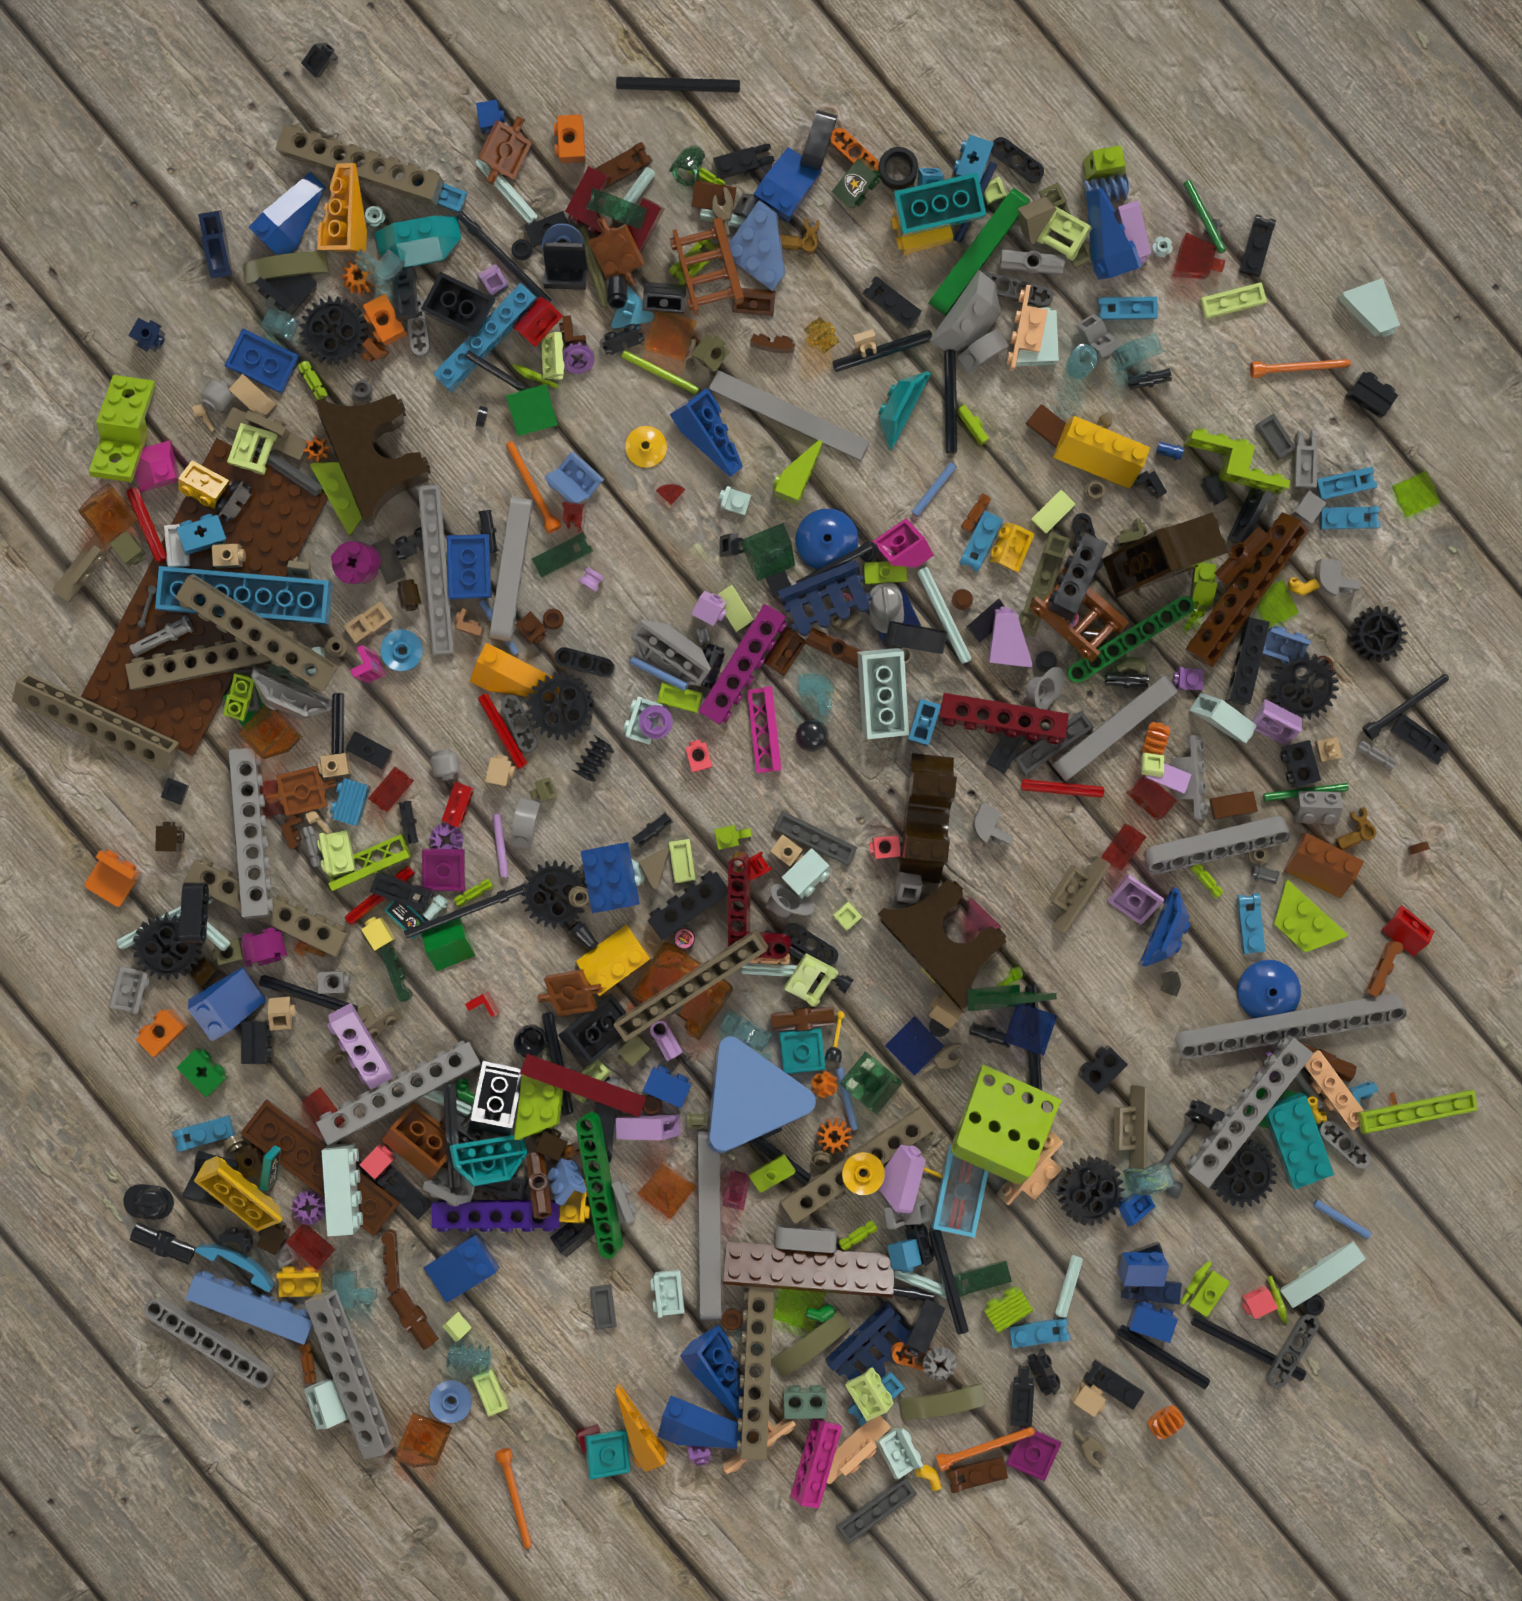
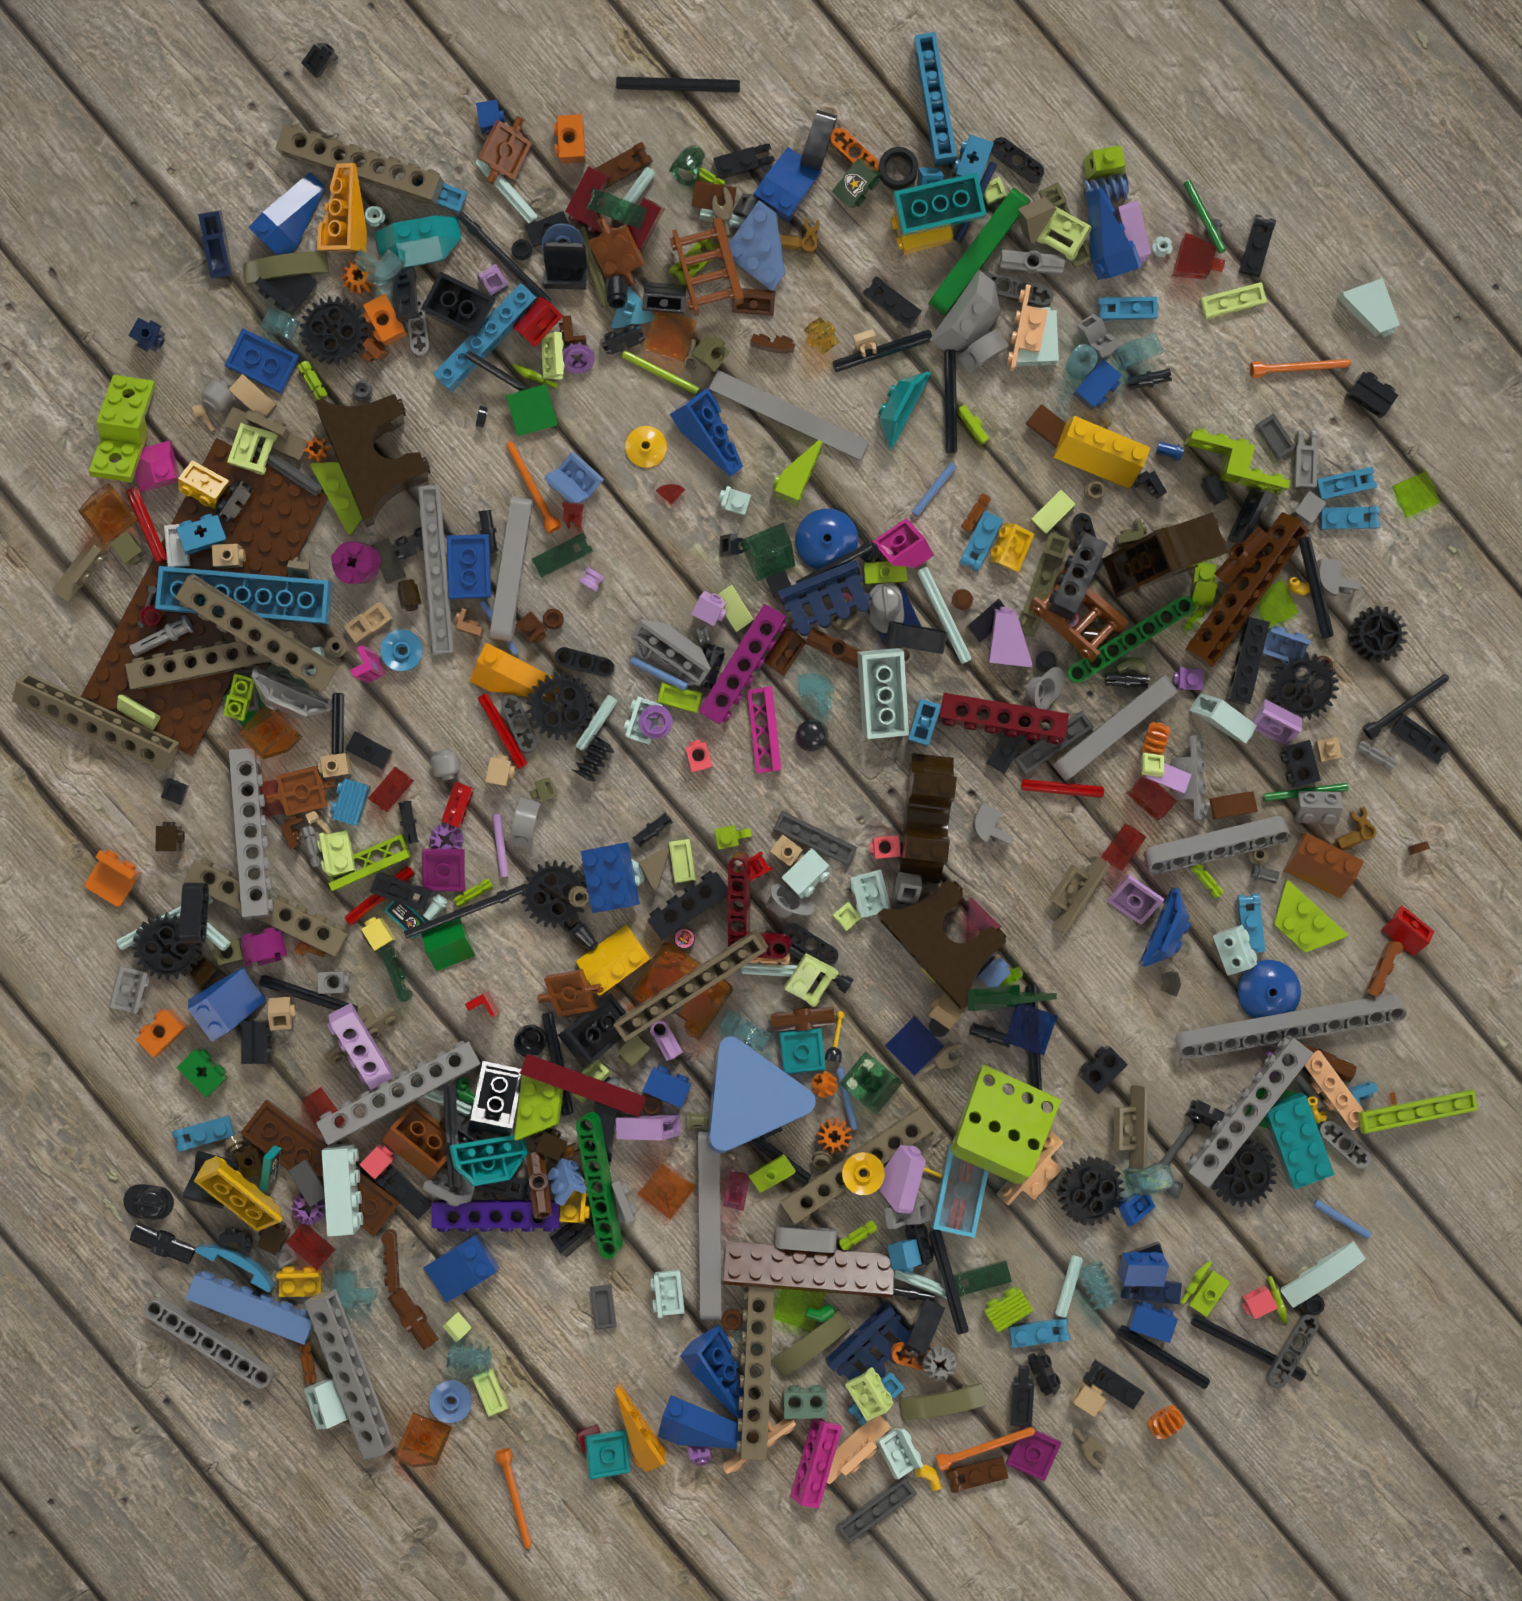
none -> yellowish green slope [117,695,160,730]
none -> dark red plate [139,605,161,627]
none -> dark grey tile [288,1159,325,1207]
none -> light aqua axle [576,695,617,751]
none -> light aqua bracket [850,870,891,918]
none -> dark azure brick [913,32,957,167]
none -> medium blue brick [978,957,1011,987]
none -> blue brick [1073,359,1122,411]
none -> clear light blue piece [1079,1261,1118,1310]
none -> light aqua brick [1213,925,1257,976]
none -> black axle [1298,536,1334,638]

